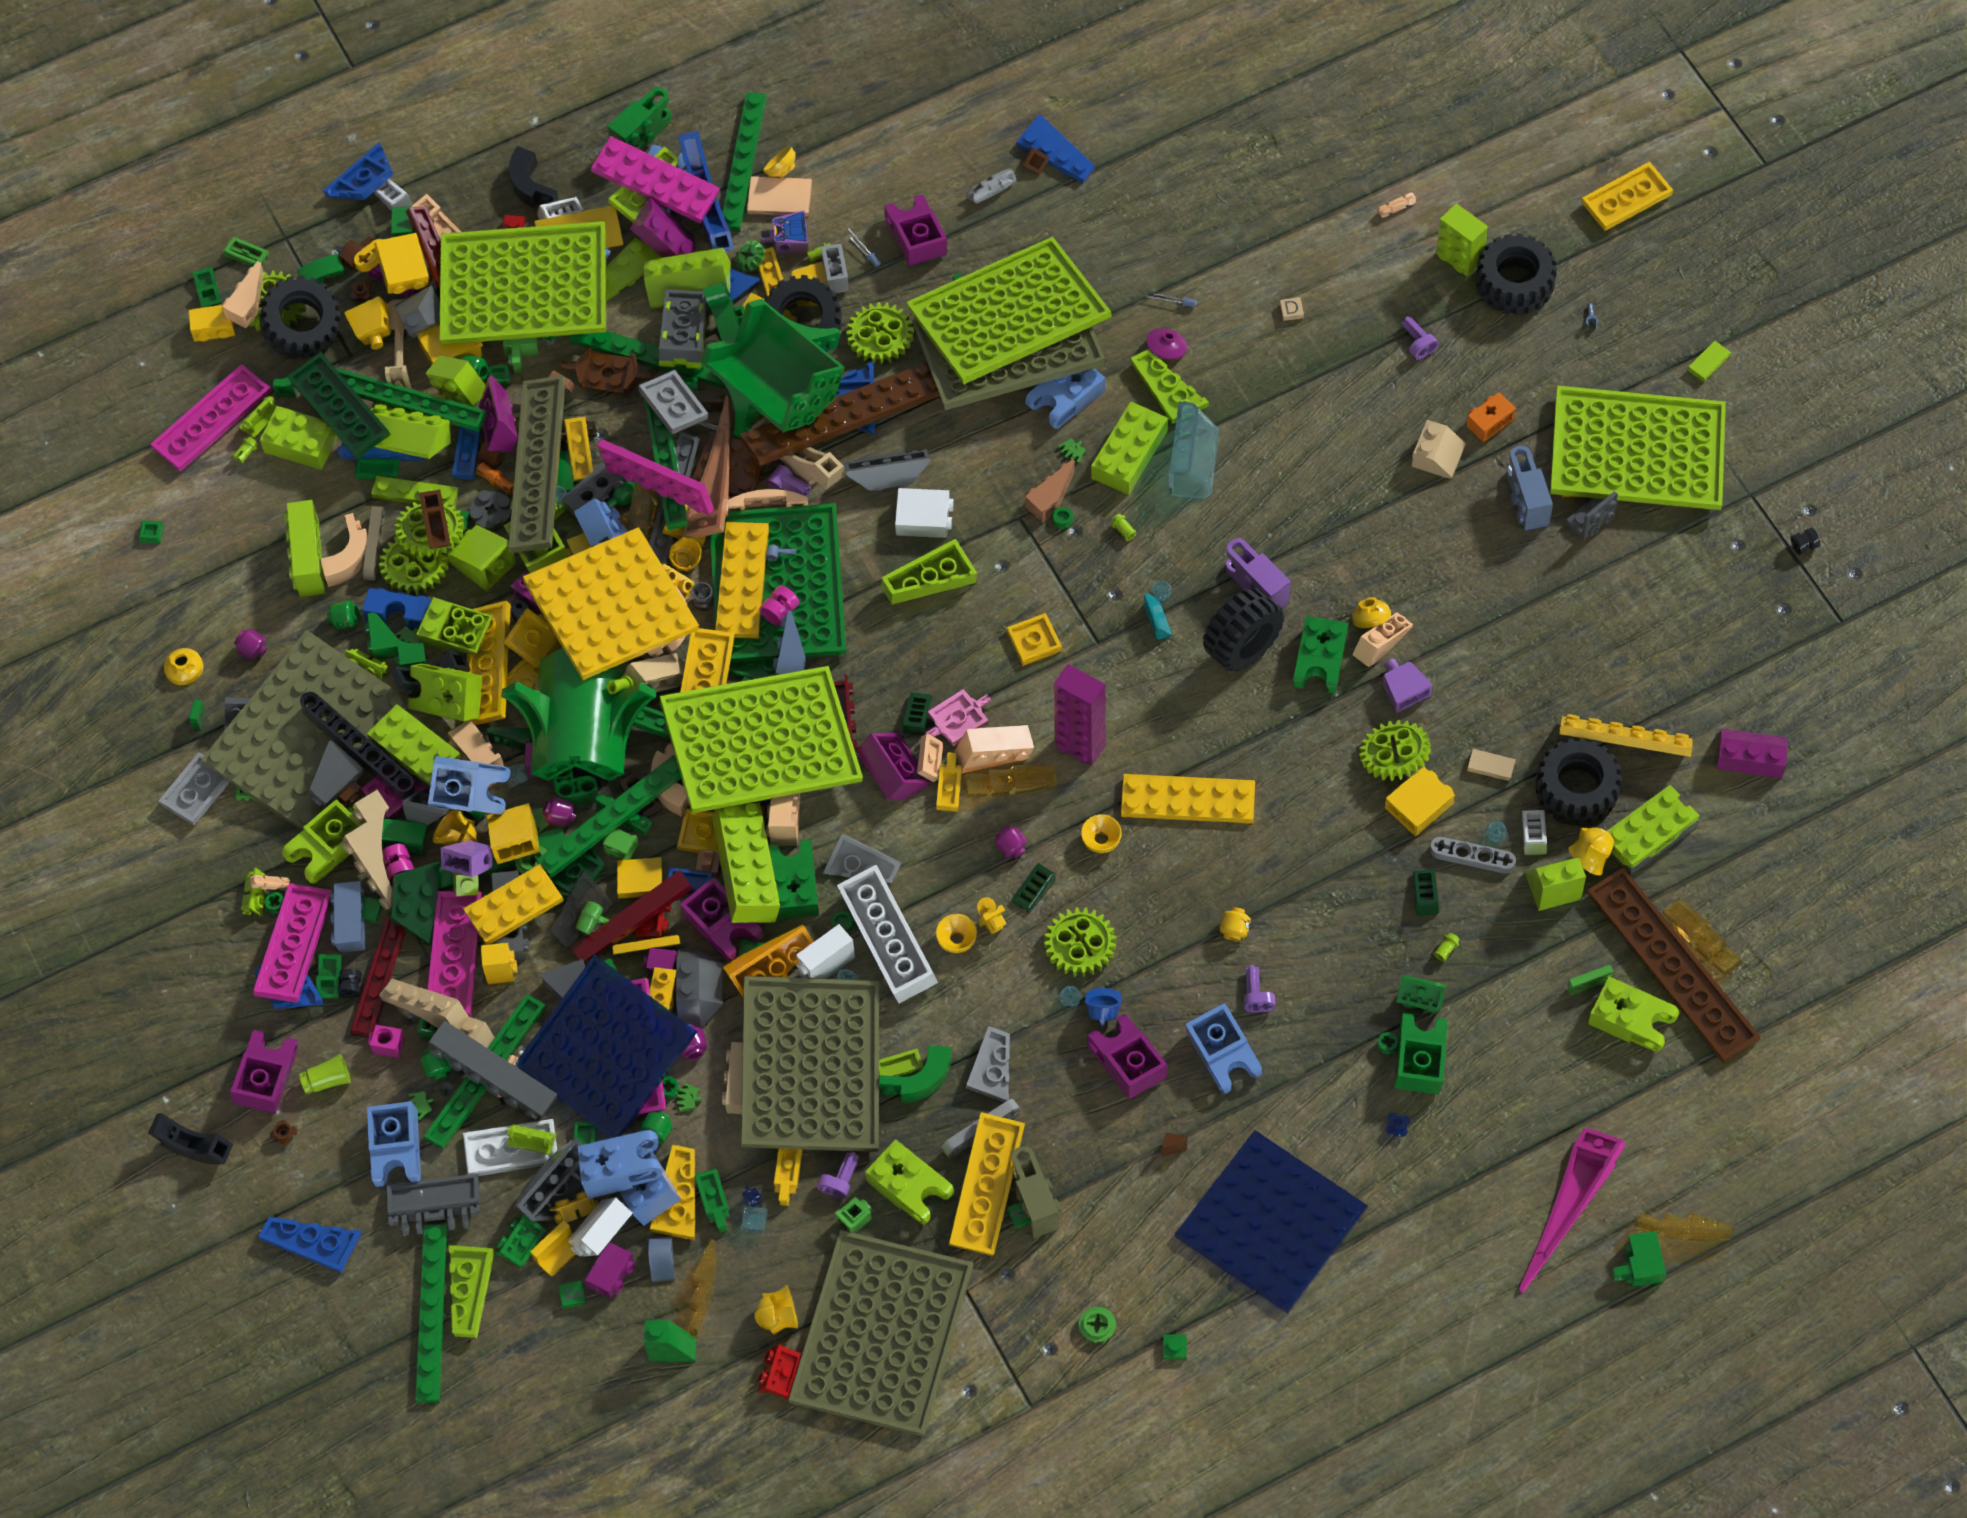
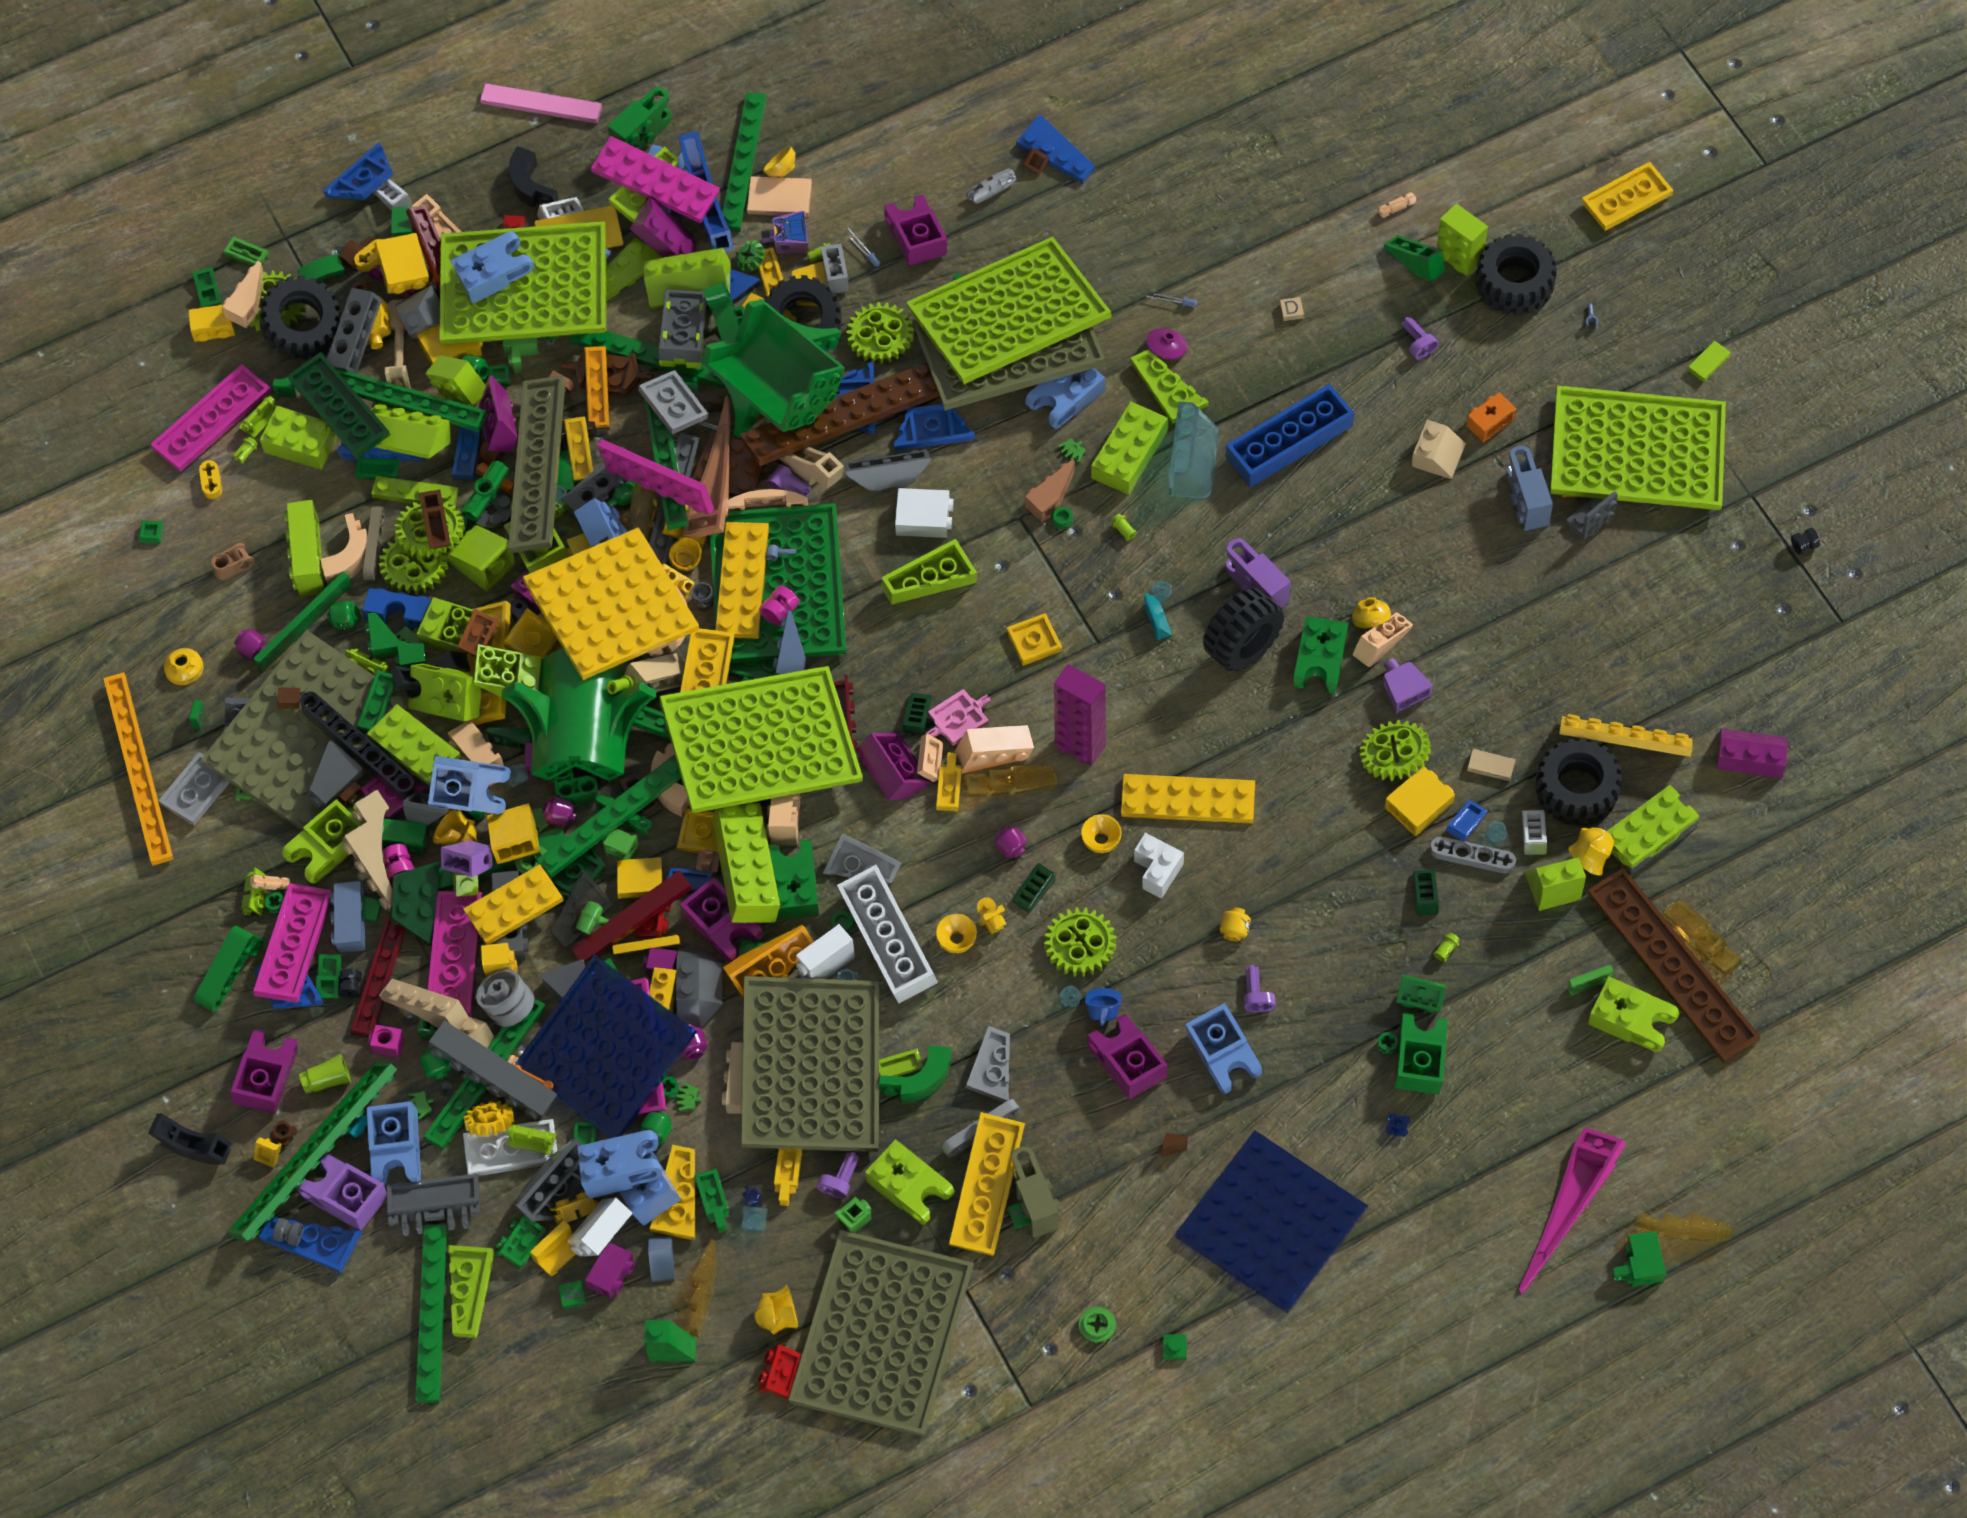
none -> light orange plate [103,672,174,866]
none -> green beam [194,926,264,1013]
none -> yellow beam [199,460,222,499]
none -> medium nougat piece [211,543,255,580]
none -> green plate [226,1062,397,1241]
none -> yellow tile [253,1137,281,1168]
none -> green tile [254,572,352,673]
none -> dark grey wheel [273,1218,304,1246]
none -> reddish brown slope [277,687,300,709]
none -> medium lavender brick [297,1153,387,1231]
none -> dark grey brick [326,288,382,374]
none -> teal plate [345,1114,368,1138]
none -> green tile [356,670,395,733]
none -> medium blue brick [451,232,534,304]
none -> dark orange bracket [456,609,499,661]
none -> green piece [461,461,509,522]
none -> yellow gear [464,1101,514,1137]
none -> lime slope [474,644,541,701]
none -> light grey wheel [476,968,535,1027]
none -> bright pink tile [480,84,603,124]
none -> orange hinge [514,1065,553,1090]
none -> light orange tile [585,346,610,429]
none -> blue wing [894,404,975,451]
none -> white brick [1134,833,1184,899]
none -> blue brick [1225,383,1354,488]
none -> green slope [1383,235,1445,281]
none -> blue tile [1446,800,1488,842]

